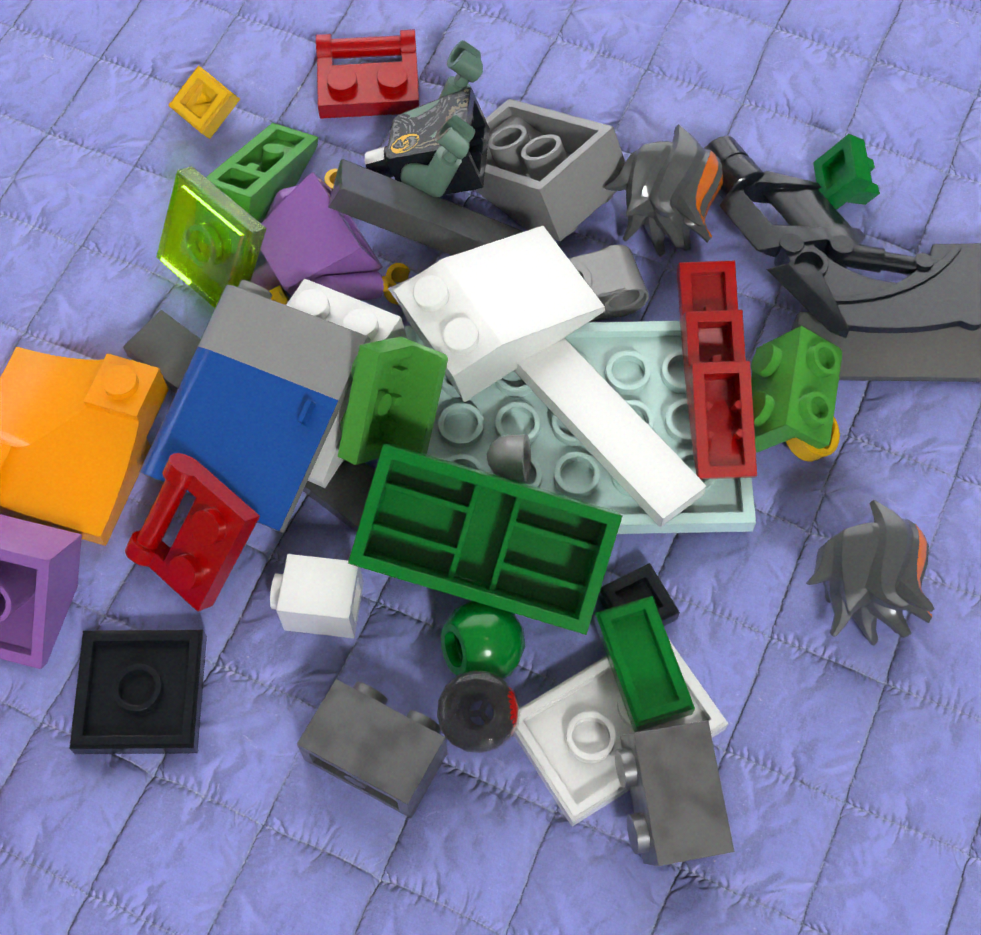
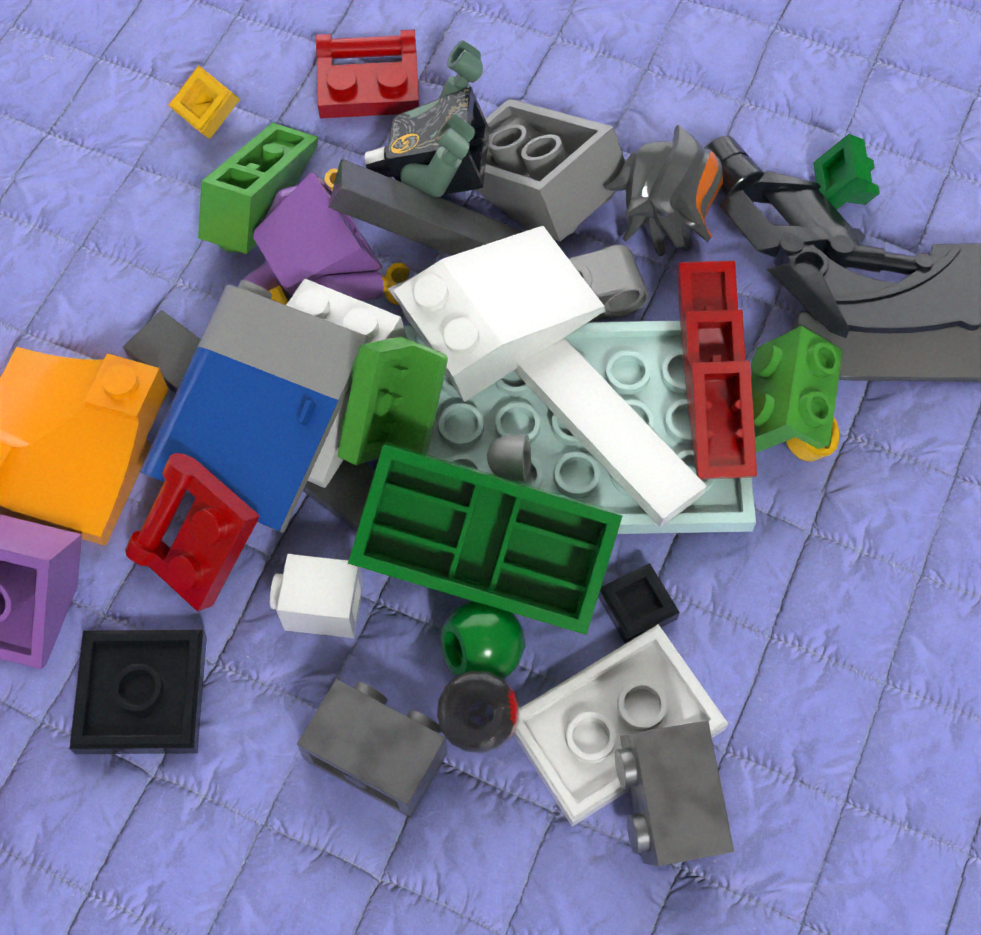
clear neon green tile [156,166,267,308] -> none
green tile [594,596,695,733] -> none
dark grey hair [806,500,934,645] -> none

